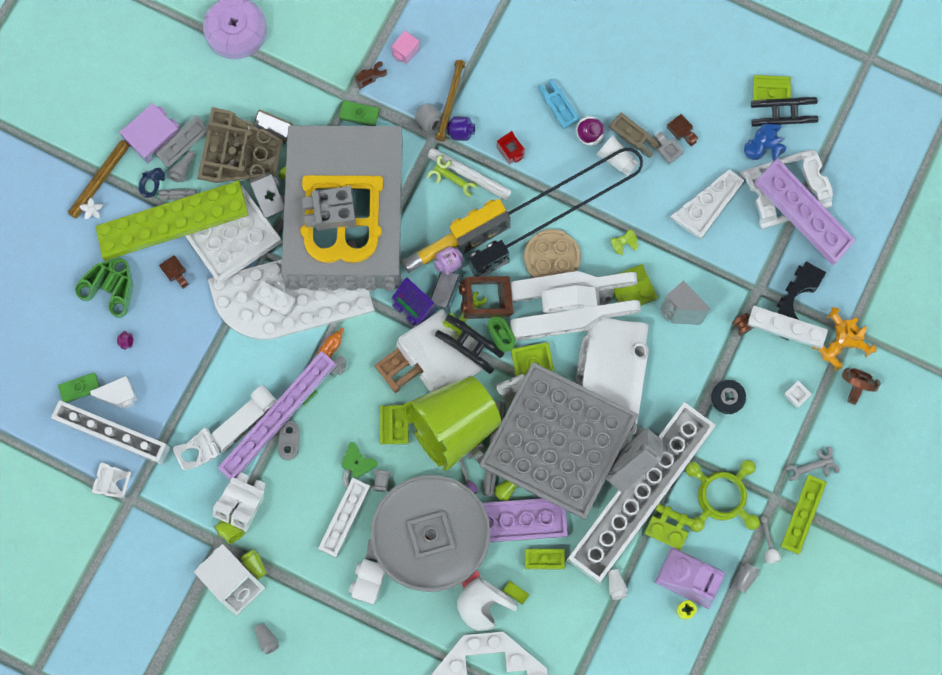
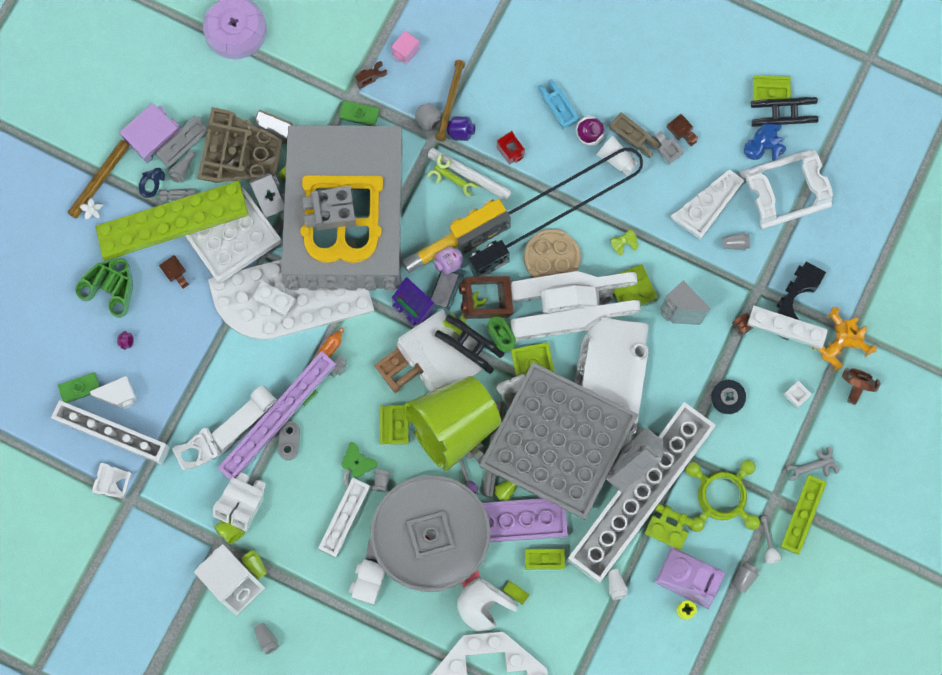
lavender plate [754,158,855,265] -> none
none -> light grey cone [722,232,750,251]

